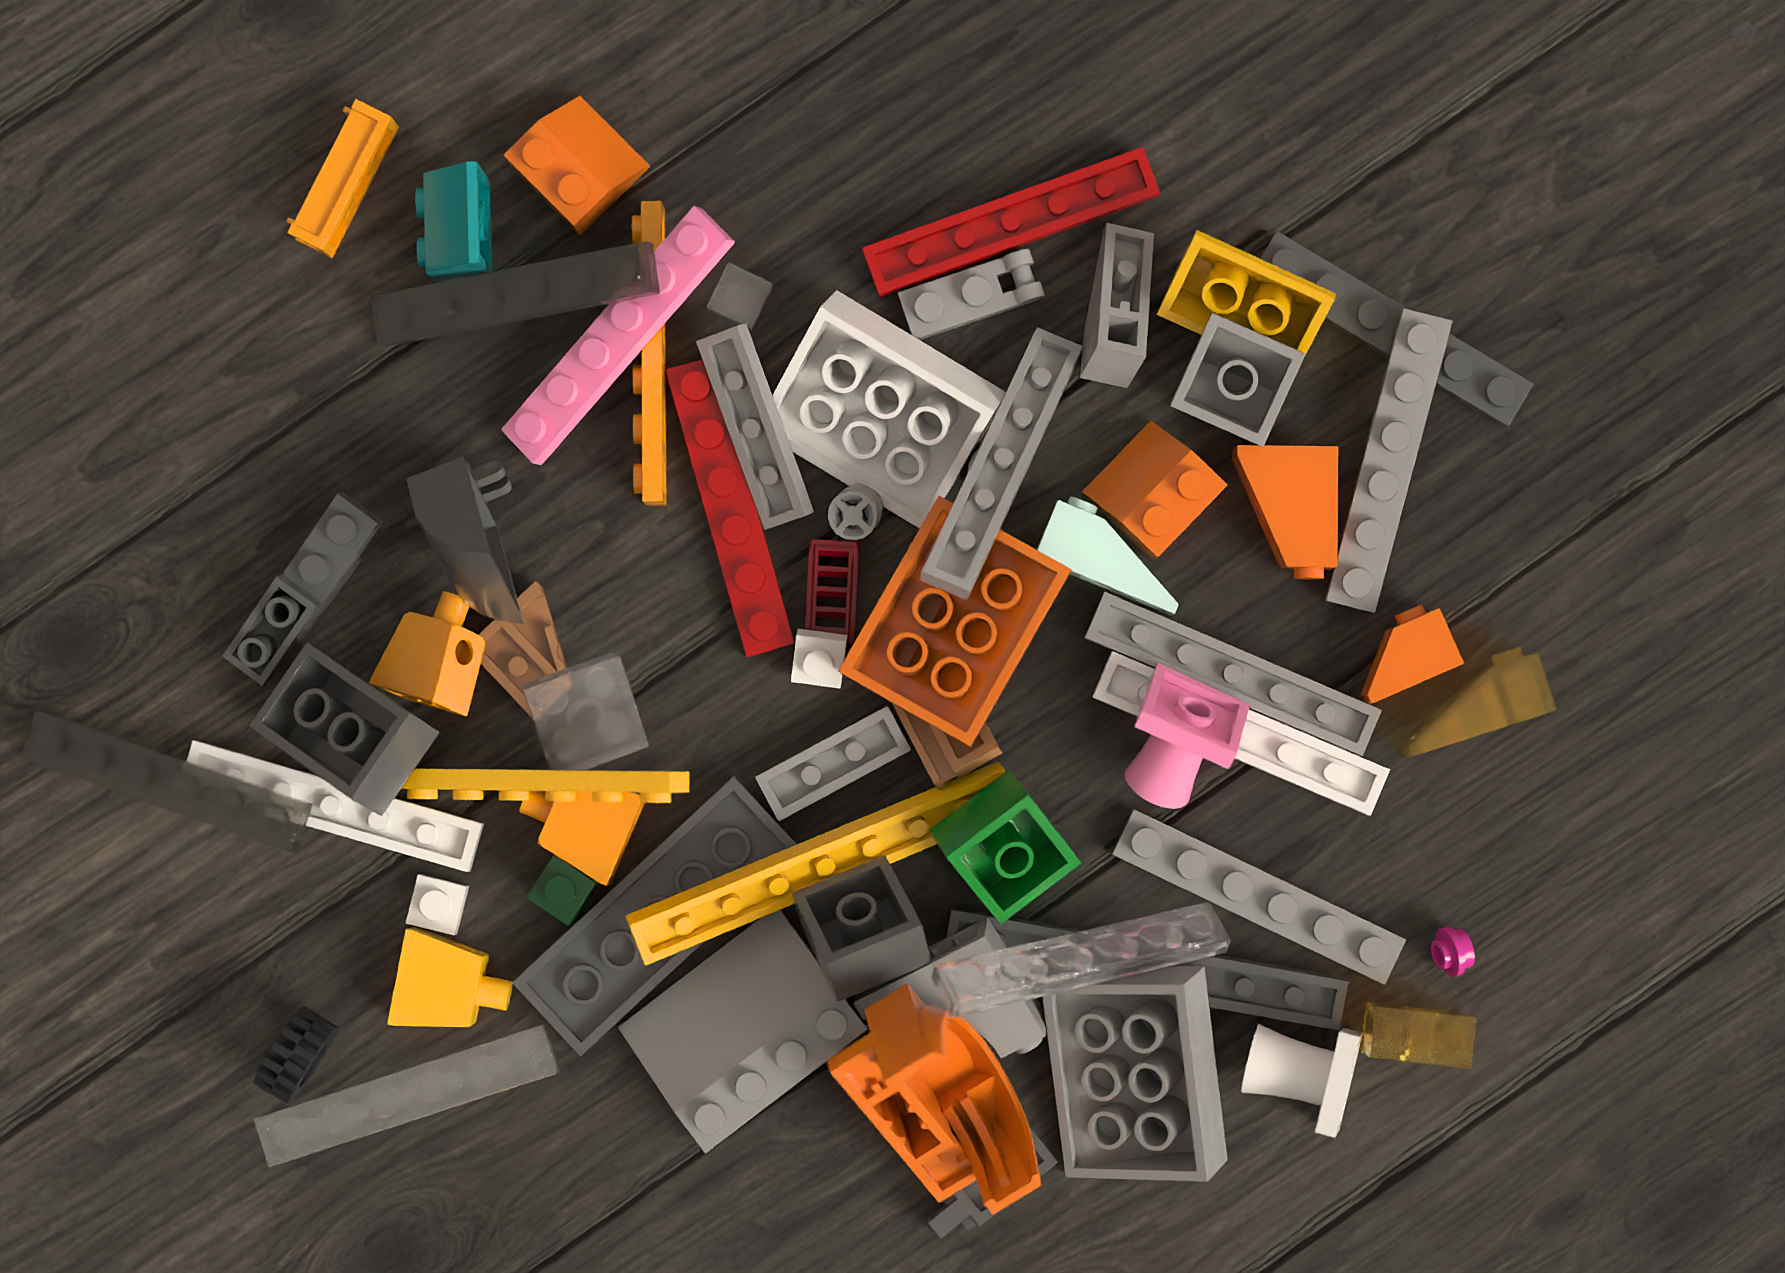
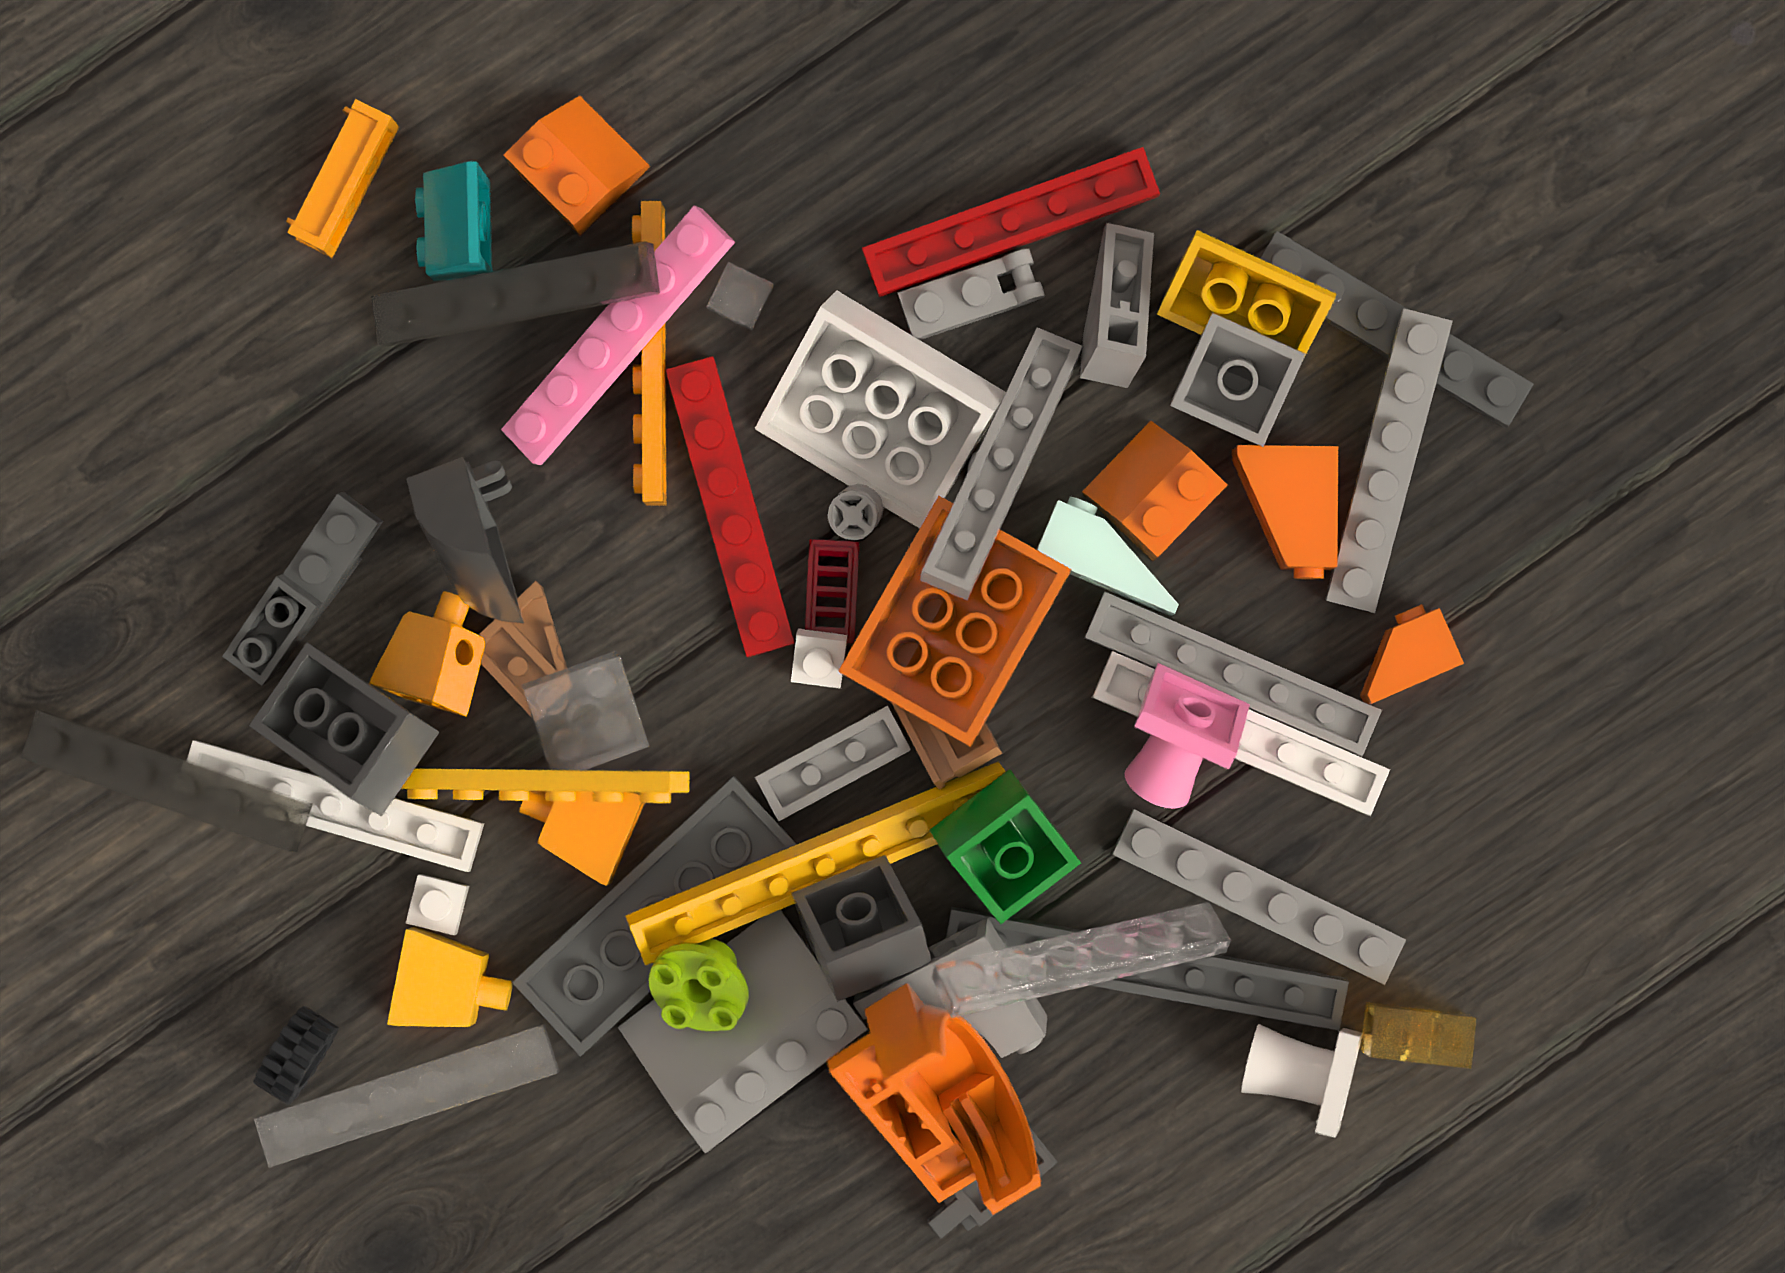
dark green brick [526,855,600,925] -> none
light grey plate [696,323,814,530] -> none
light grey slope [1041,966,1228,1182] -> none
clear yellow slope [1401,647,1557,757] -> none
dark pink plate [1431,926,1475,977] -> none
none -> lime plate [649,939,749,1031]

